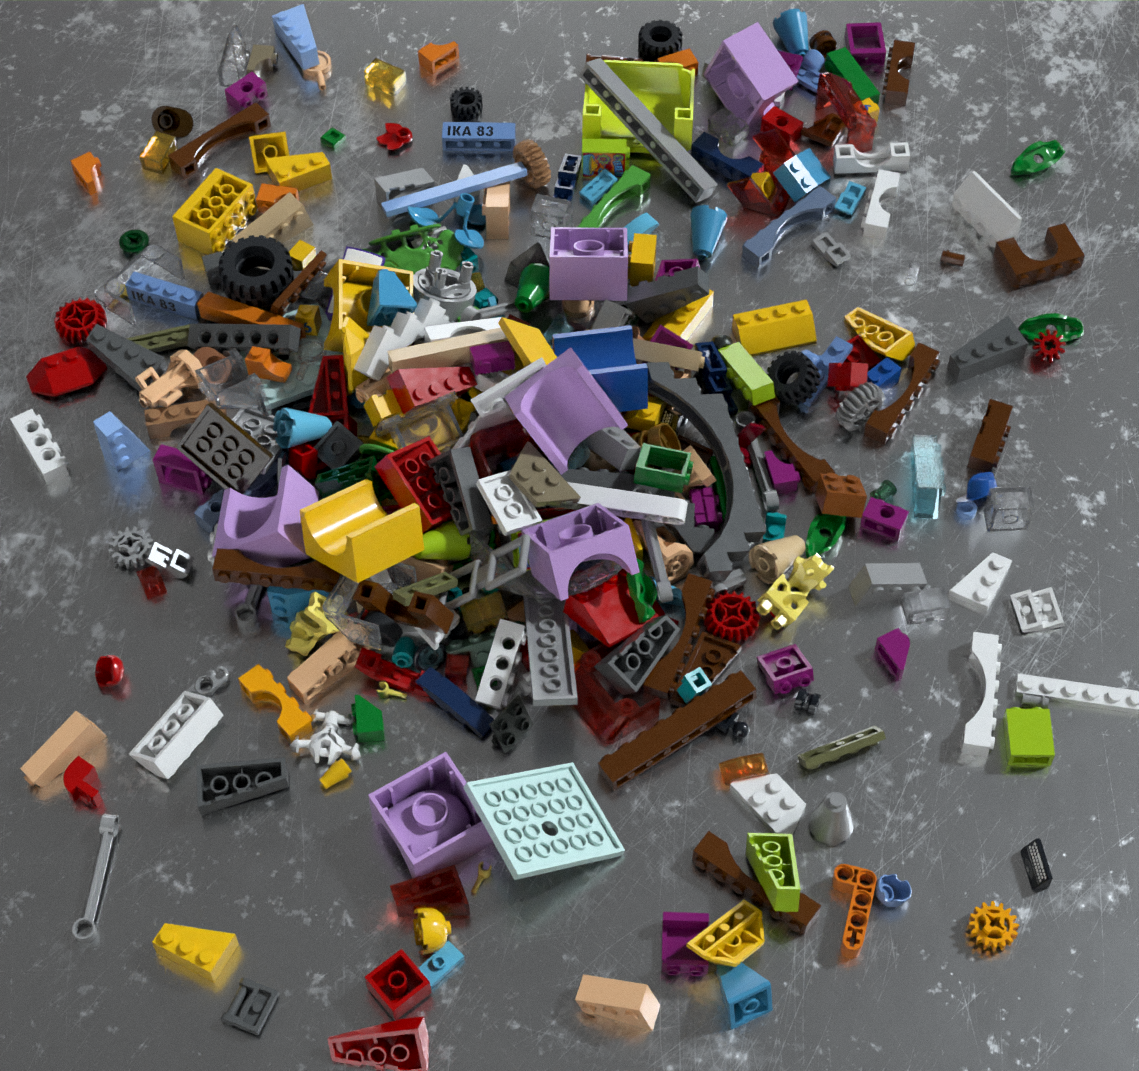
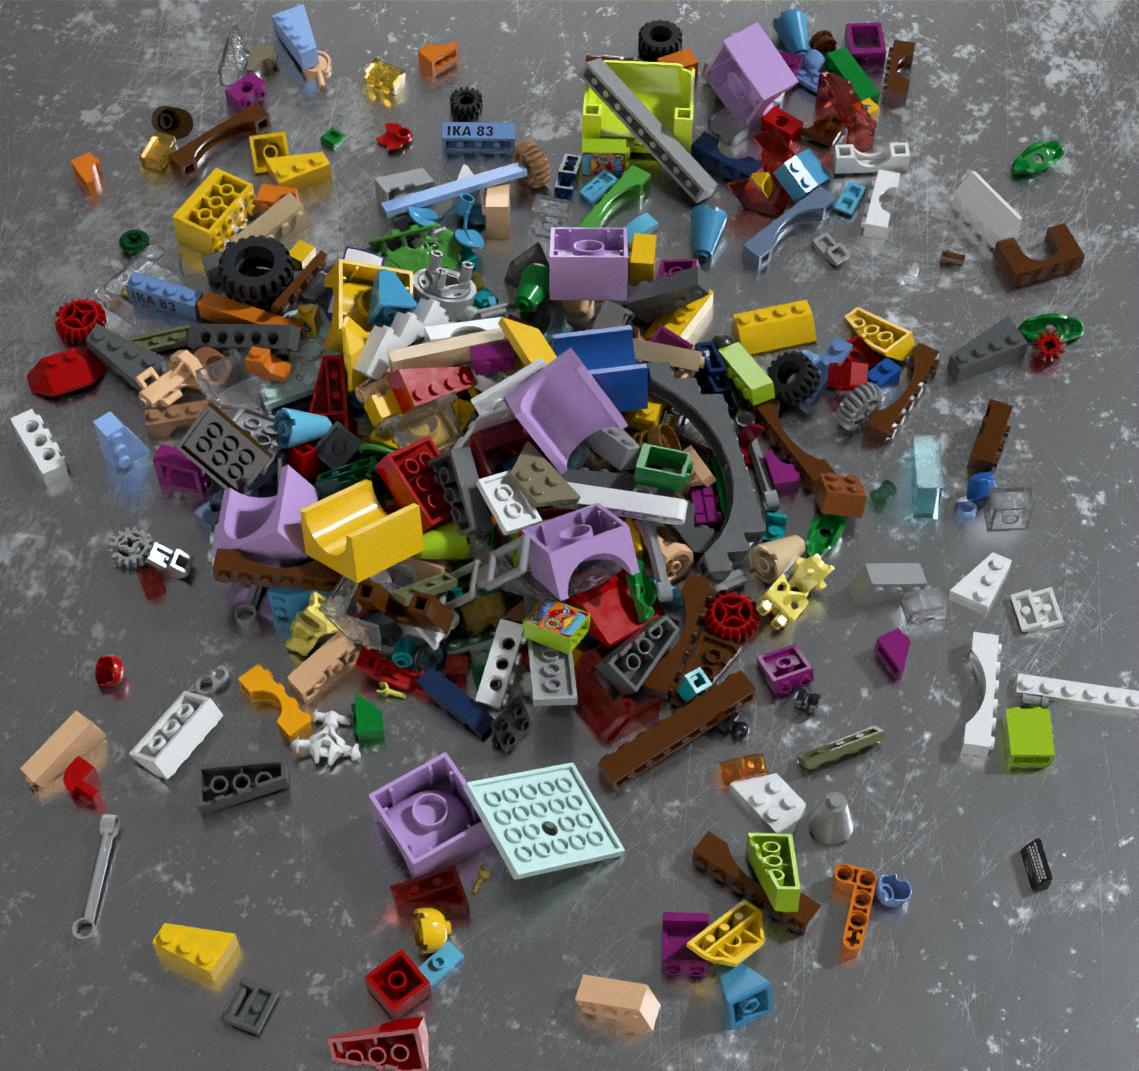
yellow cone [319,758,352,789] -> none
magenta brick [860,497,909,541] -> none
light orange gear [968,901,1019,952] -> none
none -> brick [522,596,590,655]

